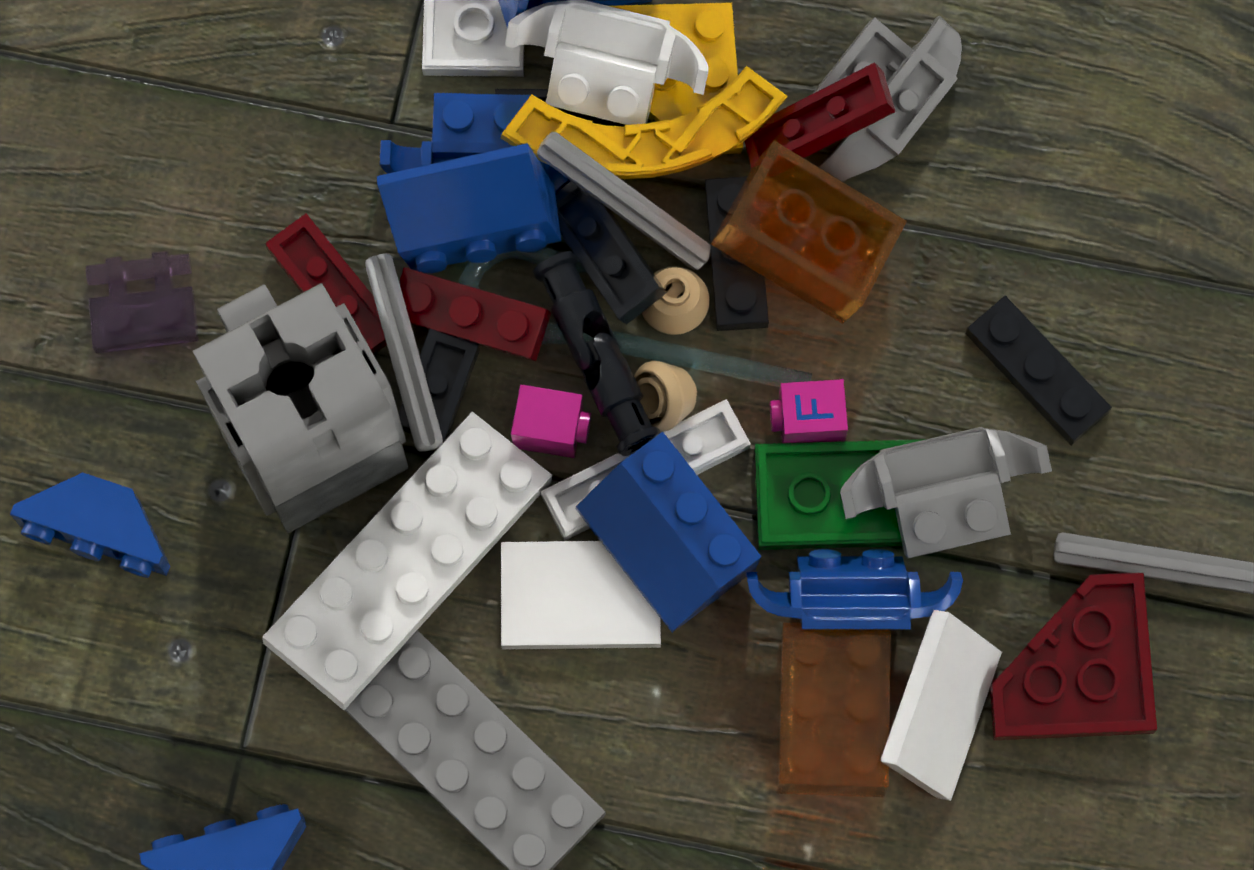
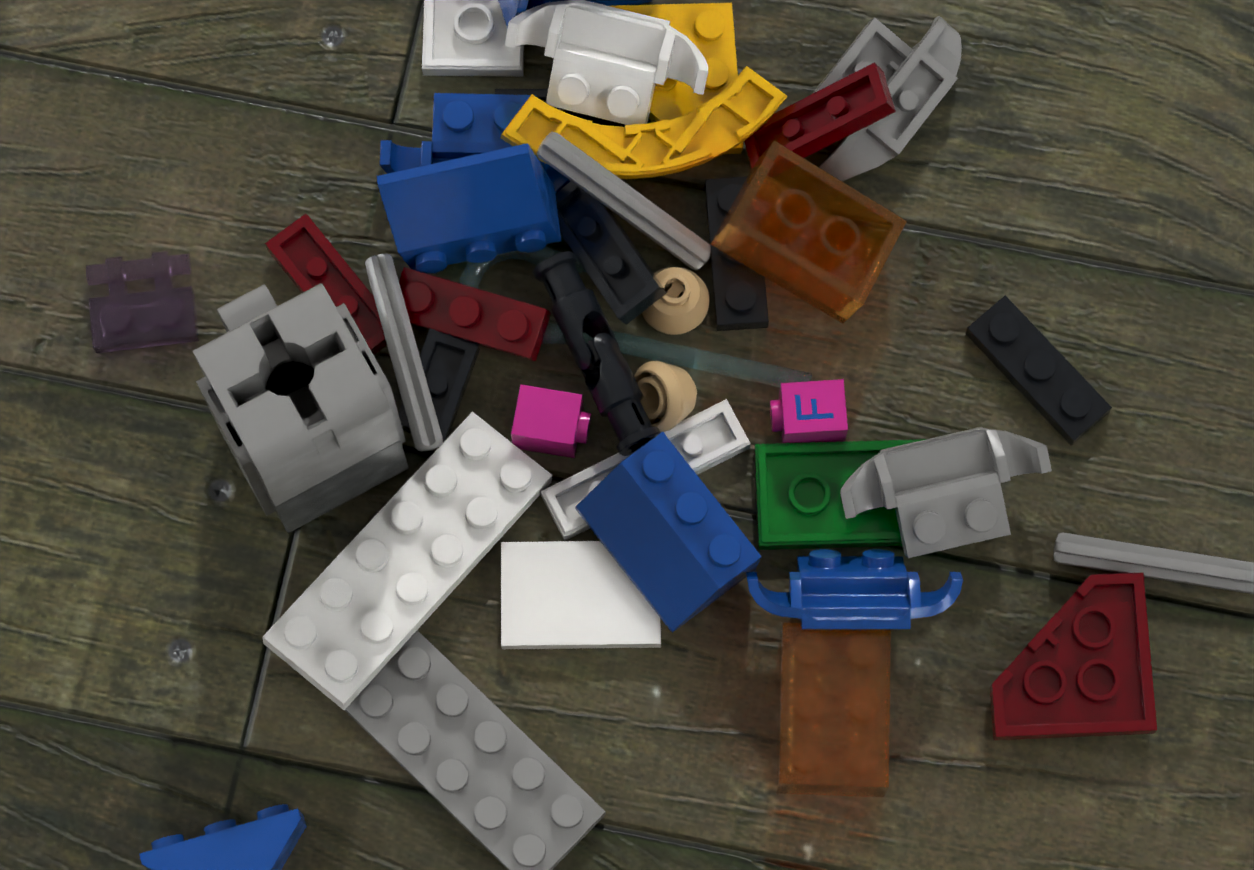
blue slope [10,472,170,578] -> none
white tile [881,610,1002,801] -> none

